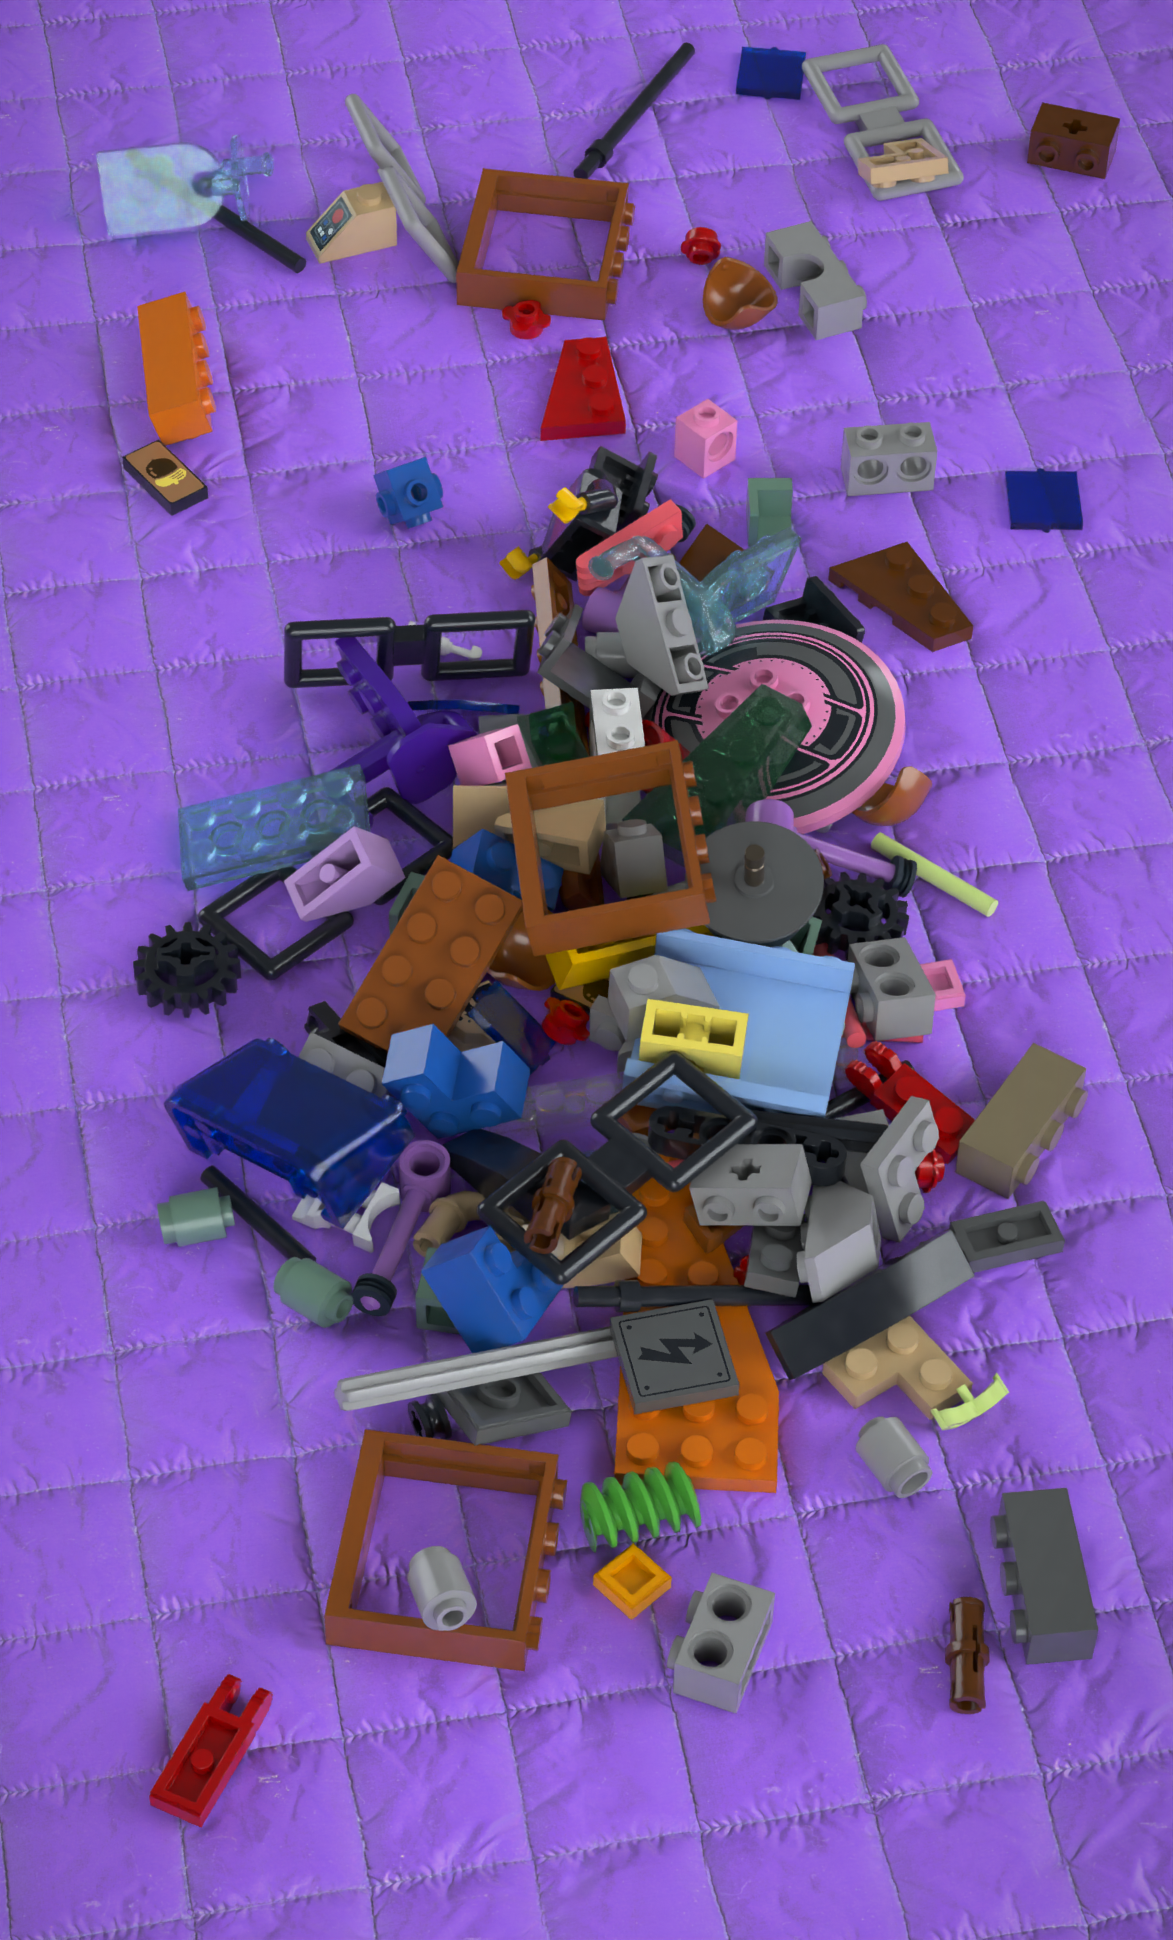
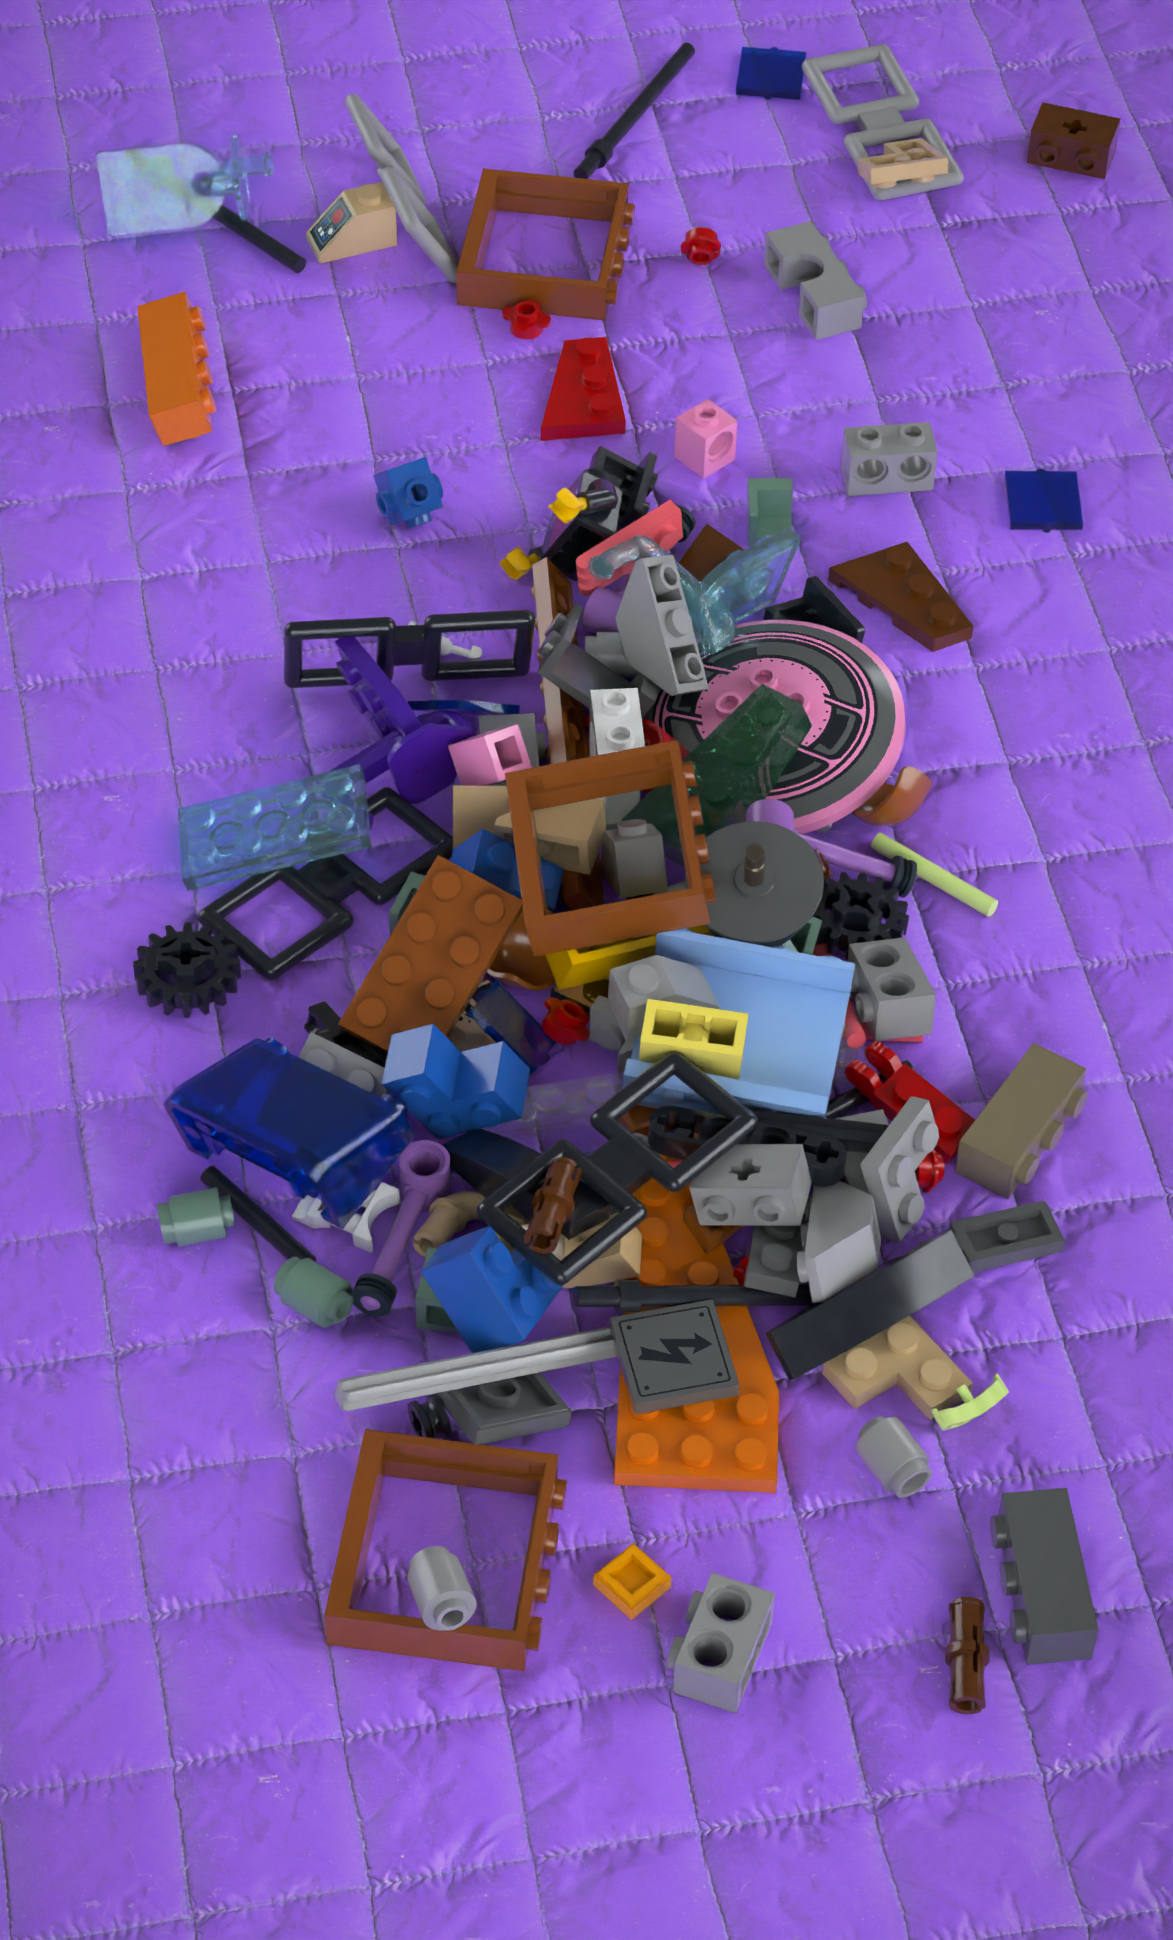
tile [122,439,208,516] -> none
red hinge [149,1674,273,1827] -> none
lavender slope [284,826,405,922] -> none
clear green slope [517,702,589,767] -> none
bright green piece [580,1461,701,1553] -> none
dark orange helmet [703,257,778,330] -> none
bright pink tile [920,959,966,1011] -> none

